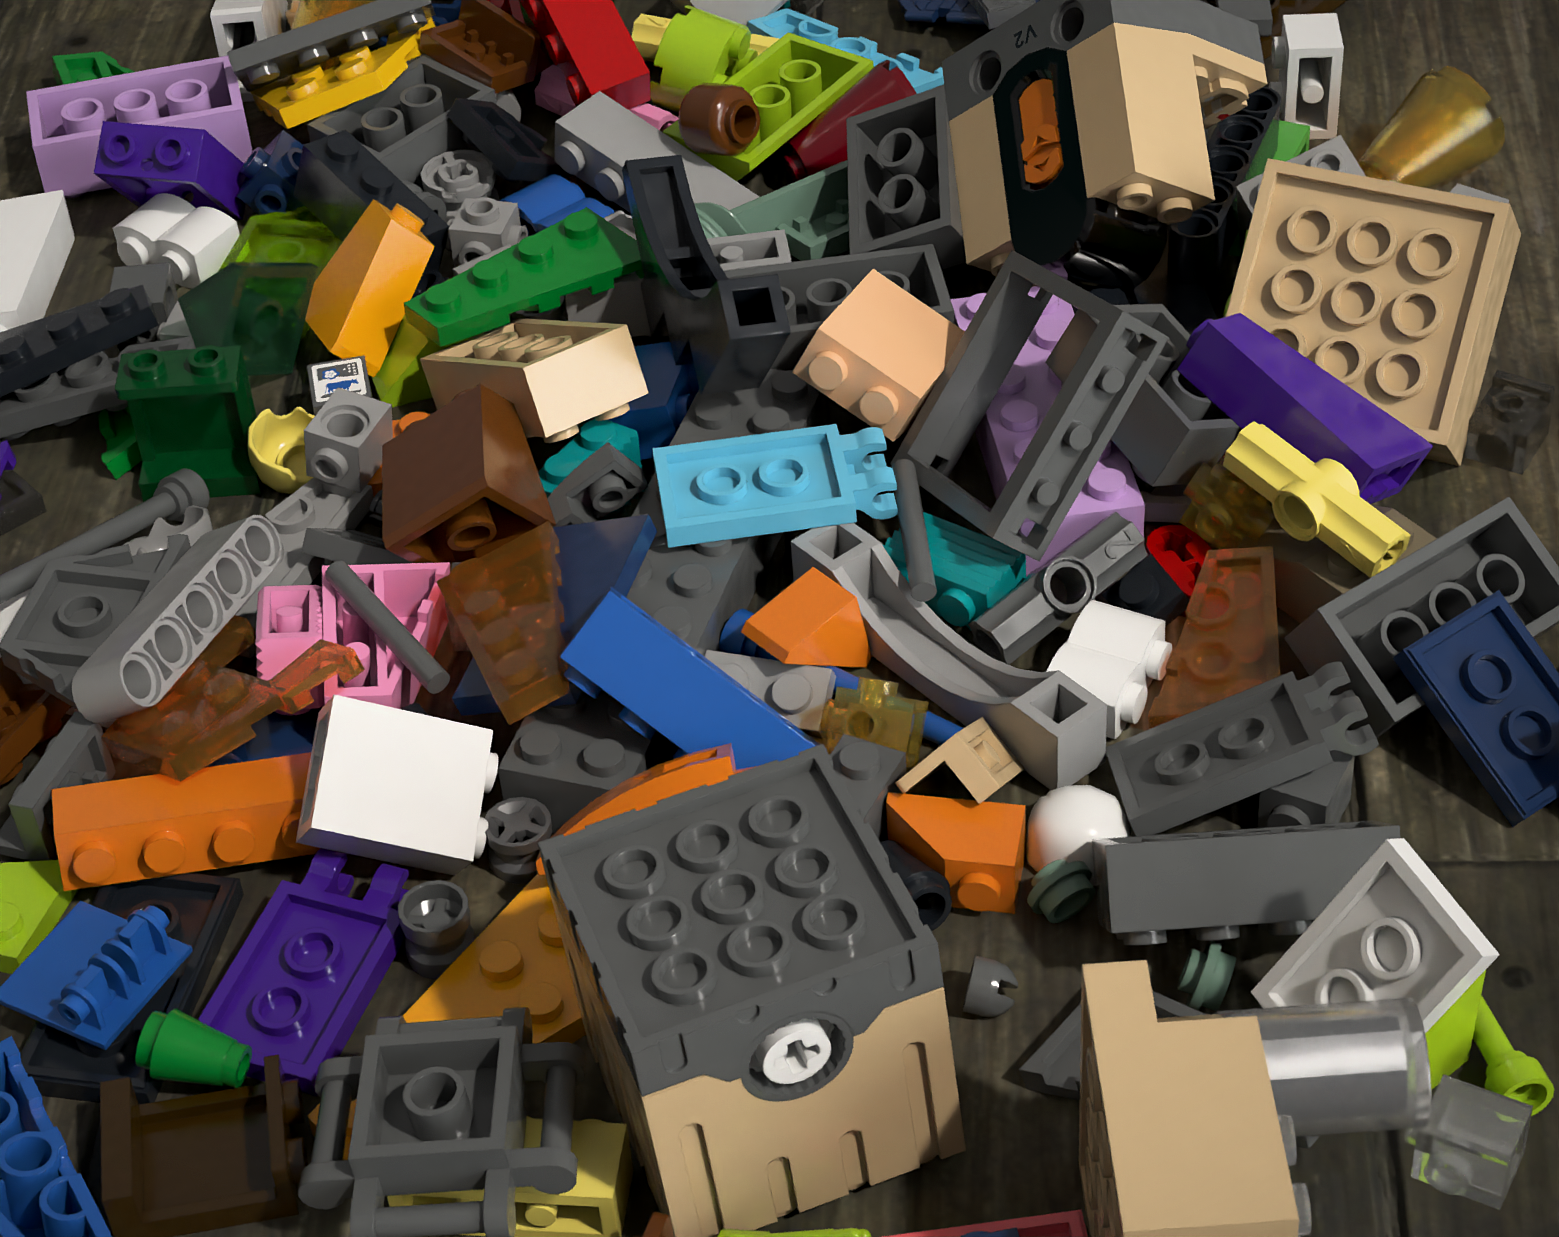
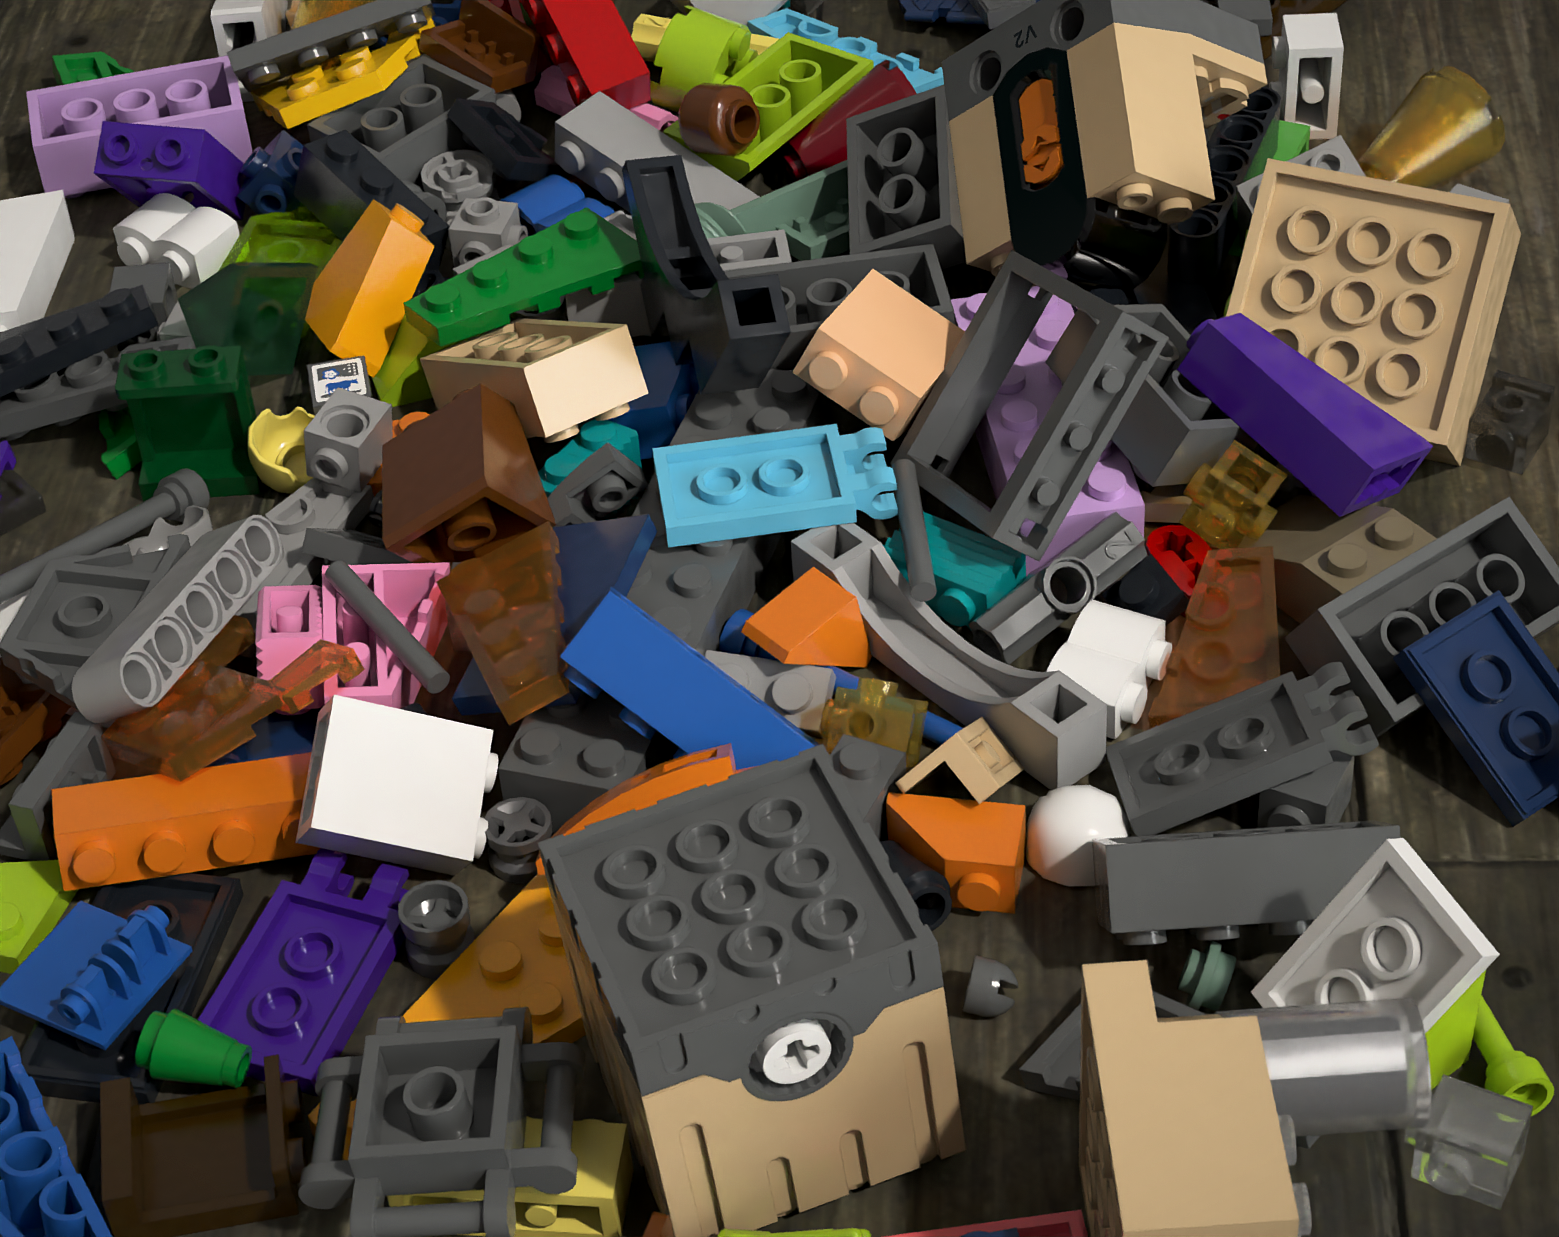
sand green plate [1027,859,1096,923] -> none
light yellow piece [1223,421,1411,578] -> none

